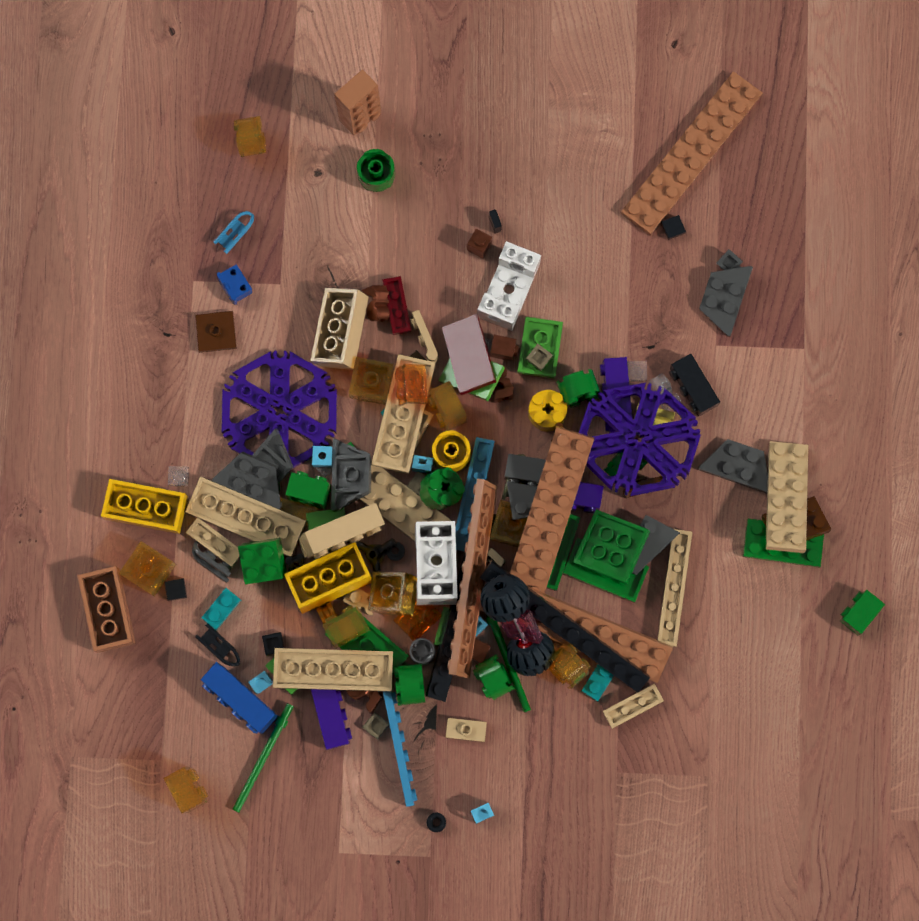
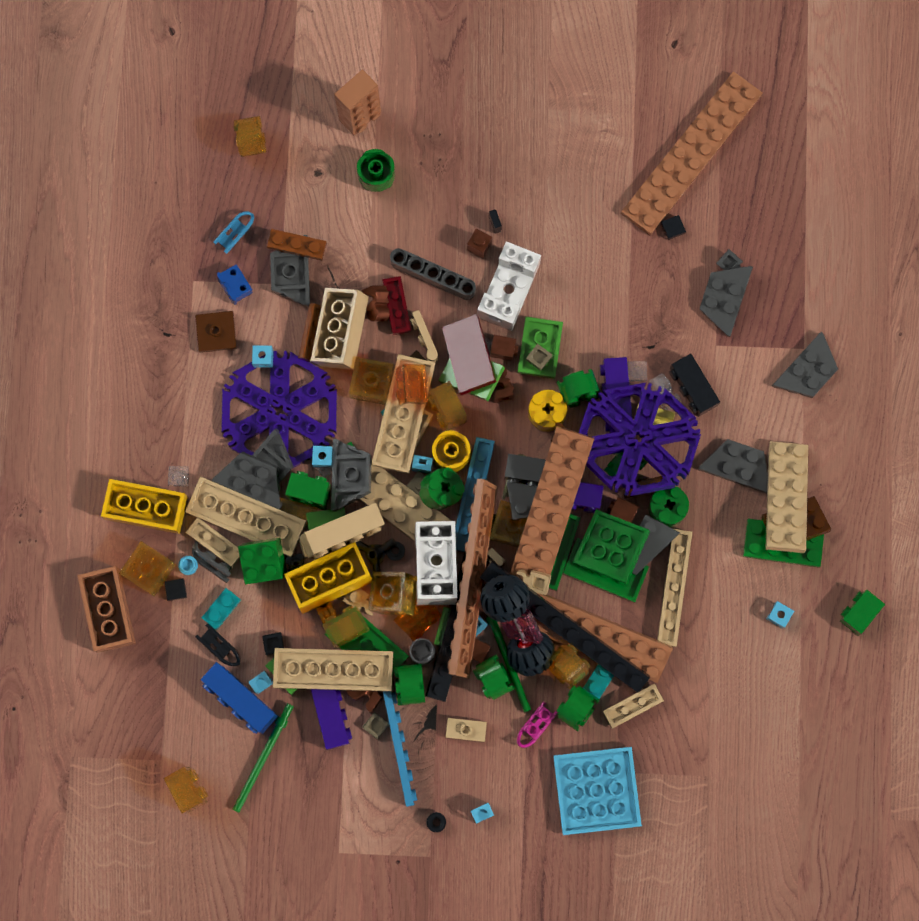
none -> medium azure plate [178,556,198,575]
none -> medium azure piece [252,346,273,368]
none -> dark orange plate [267,229,327,261]
none -> dark grey wing [270,235,310,307]
none -> dark orange plate [298,303,321,363]
none -> dark grey beam [390,248,476,300]
none -> tan plate [517,570,551,595]
none -> dark pink piece [517,701,557,748]
none -> medium azure plate [553,747,642,835]
none -> green brick [557,685,600,732]
none -> copper brick [607,497,639,522]
none -> green brick [648,486,689,527]
none -> medium azure piece [766,601,794,629]
none -> dark grey wing [772,332,838,398]

